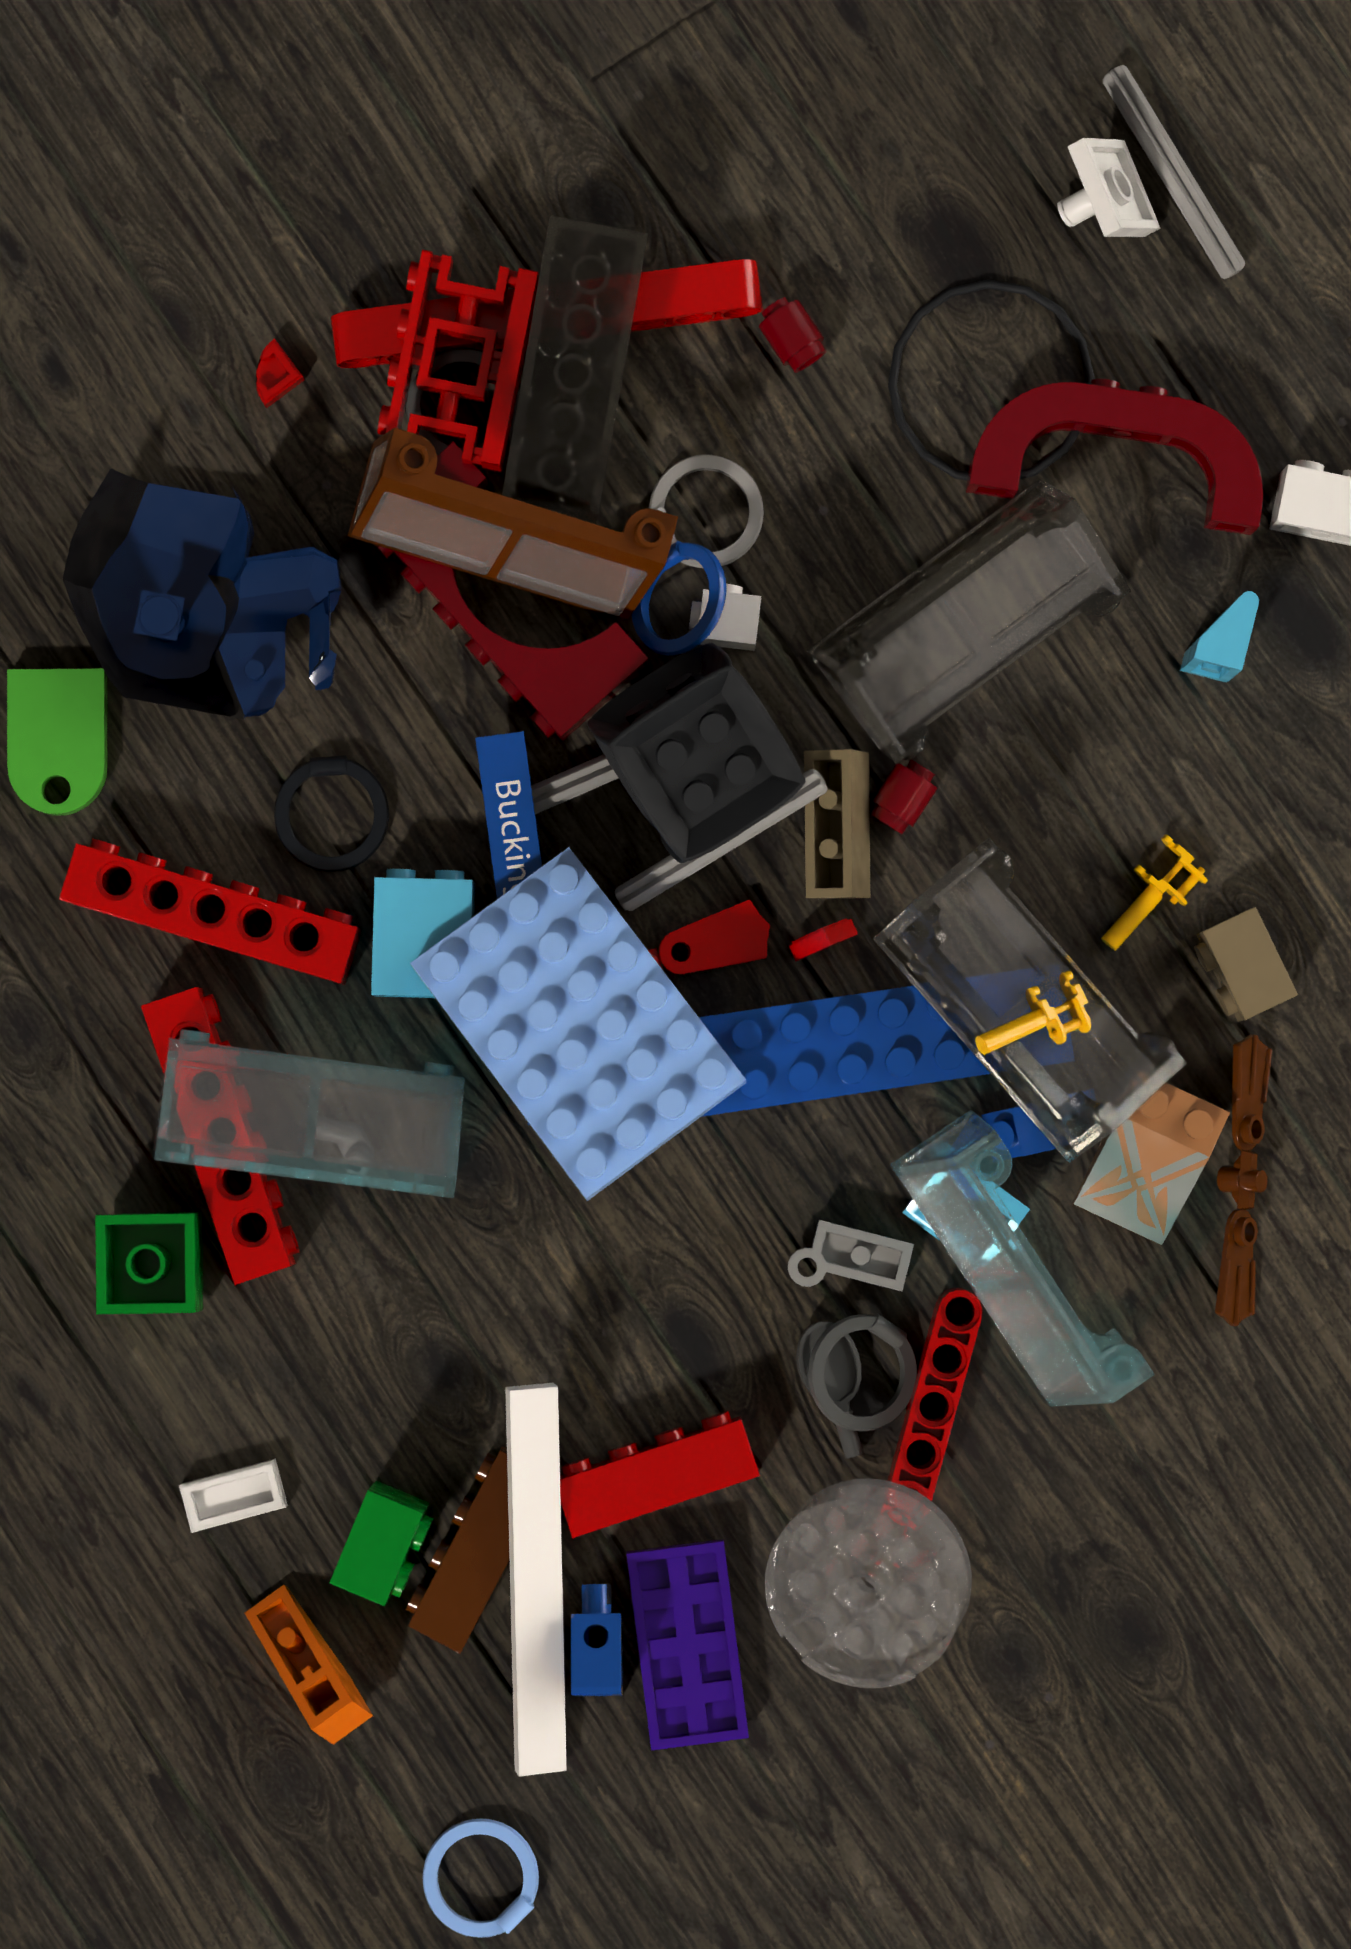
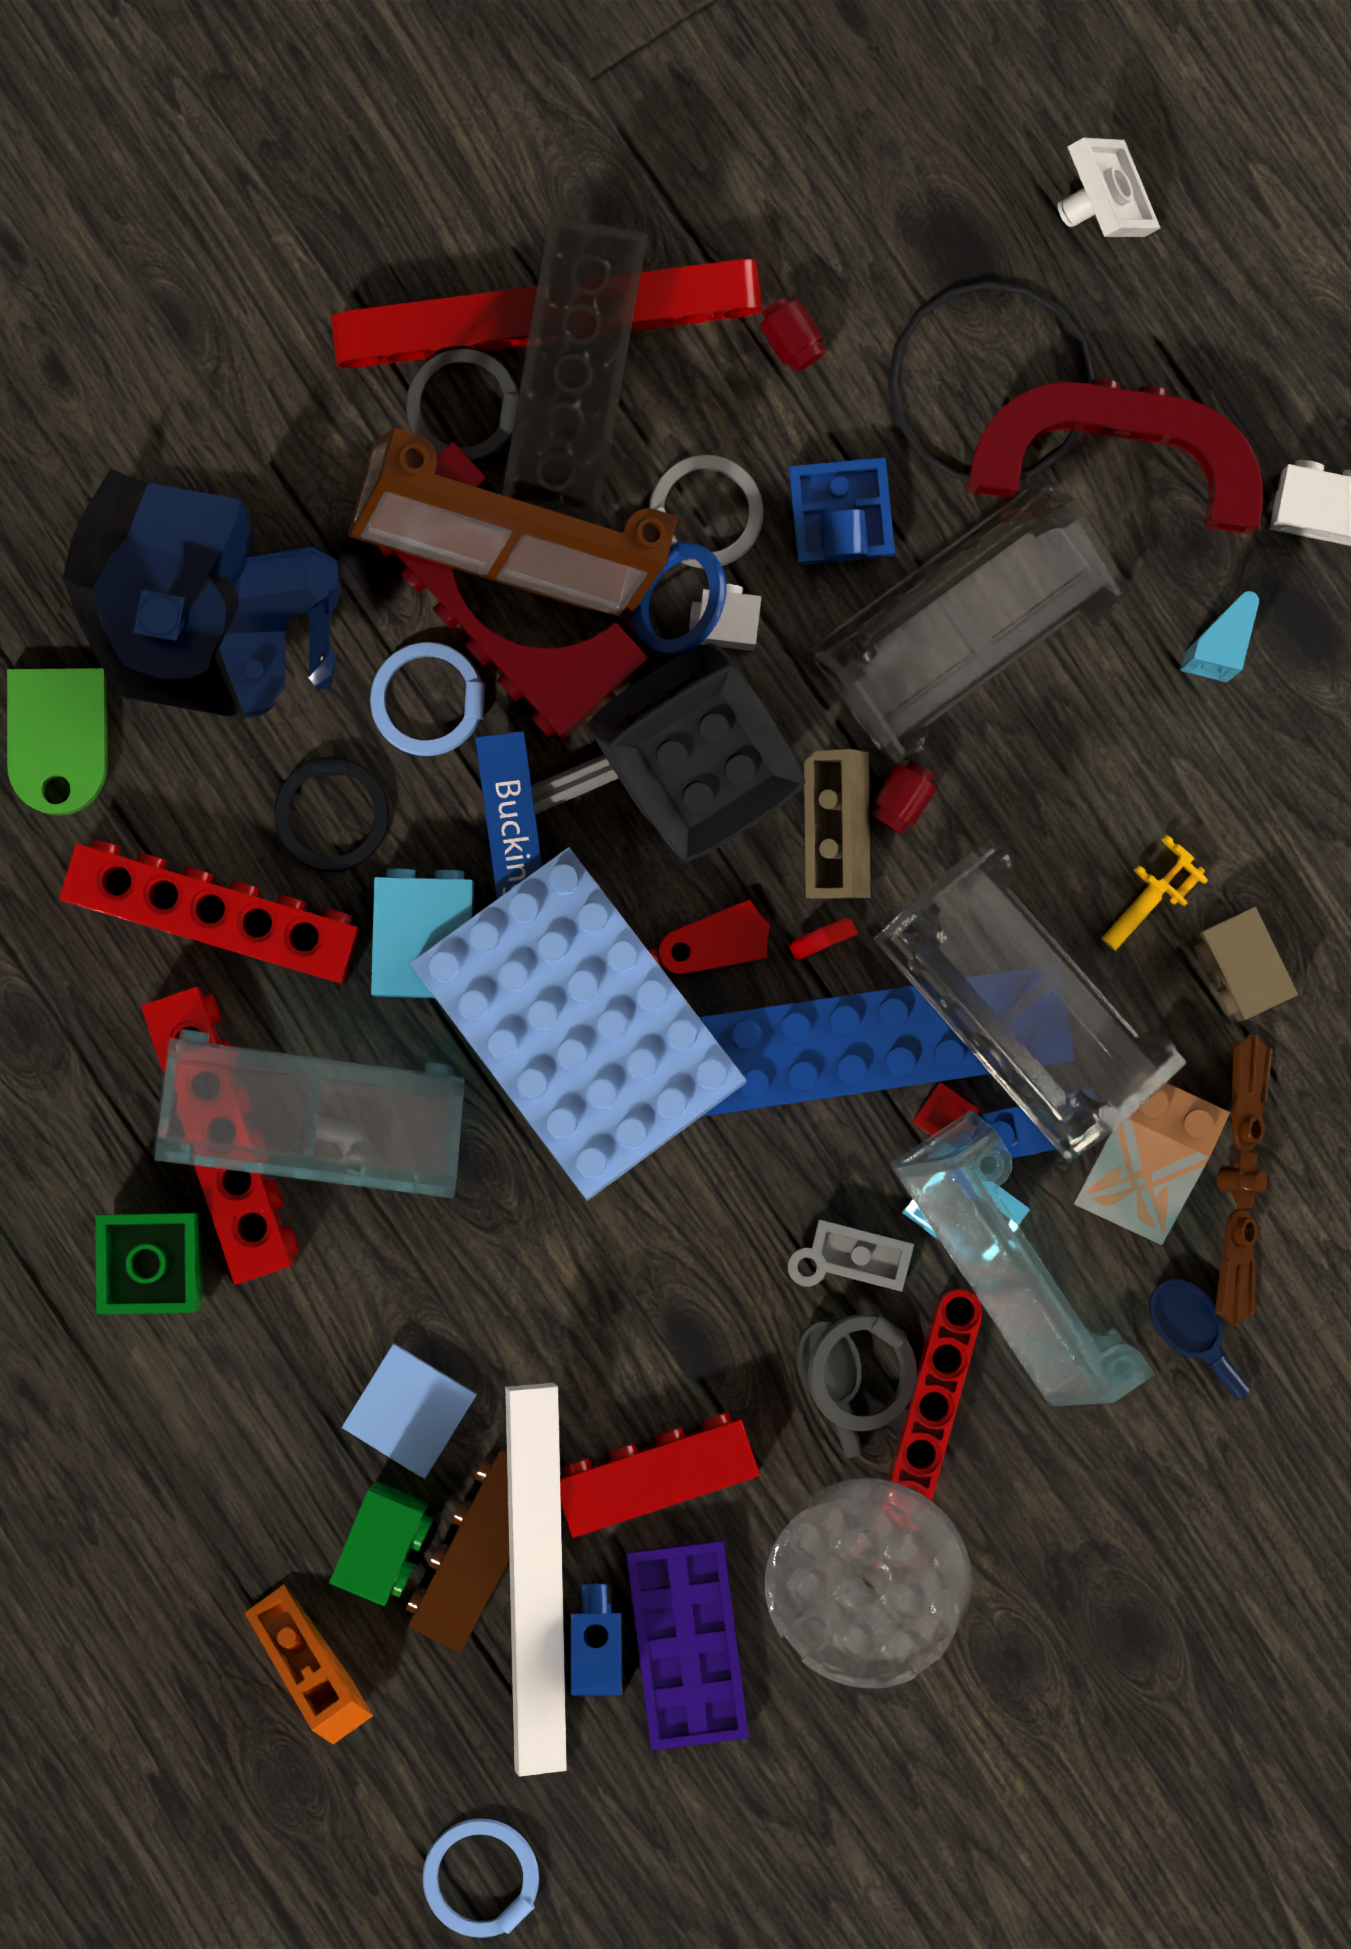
white tile [179,1458,288,1533] -> none
red tile [256,338,305,409] -> none
red fence [377,249,540,472] -> none
light grey axle [615,769,828,911] -> none
yellow piece [975,971,1091,1055] -> none
light grey axle [1103,65,1245,279] -> none
none -> light blue tile [341,1343,477,1479]
none -> light blue piece [370,641,486,756]
none -> blue plate [789,457,895,565]
none -> red tile [911,1082,980,1150]
none -> dark blue piece [1149,1279,1251,1401]

